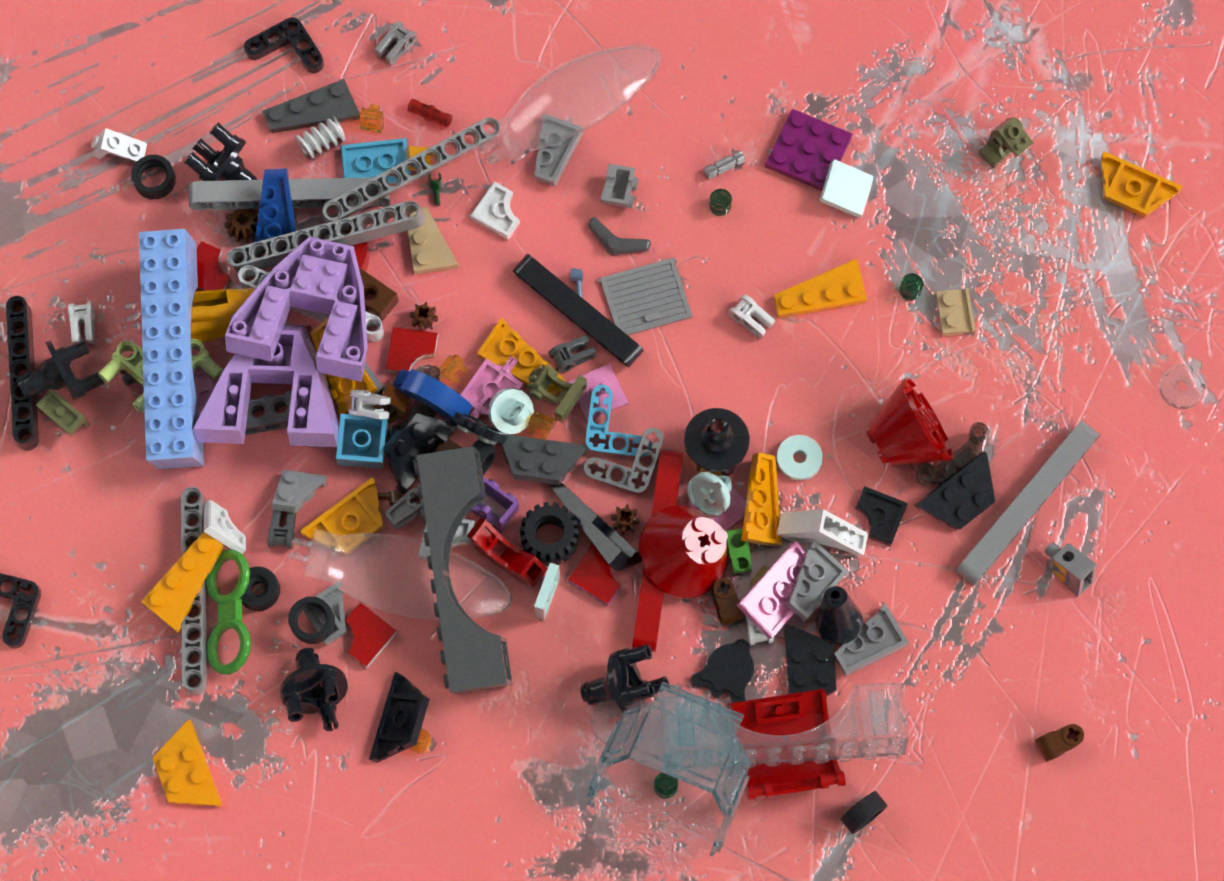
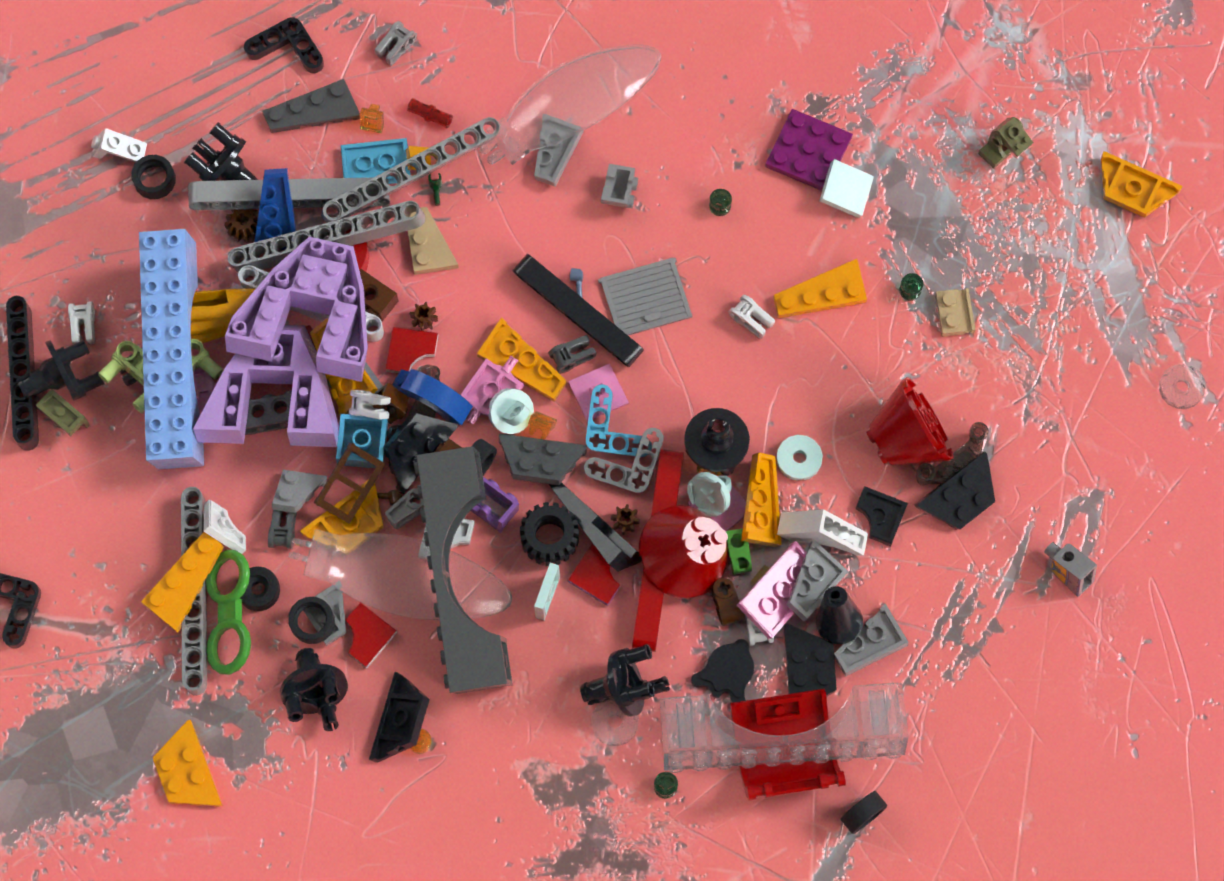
red tile [197,241,231,291] -> none
white piece [295,116,346,159] -> none
clear yellow tile [436,355,468,383] -> none
black piece [452,412,508,445] -> none
red arch [467,517,547,588] -> none
white tile [470,181,520,241] -> none
olive tile [526,364,587,424] -> none
clear light blue piece [586,682,751,857] -> none
dark grey piece [588,217,651,256] -> none
light grey axle [704,150,745,179] -> none
light grey beam [955,420,1100,586] -> none
reddish brown piece [1035,724,1084,762] -> none
none -> reddish brown window [314,442,386,524]

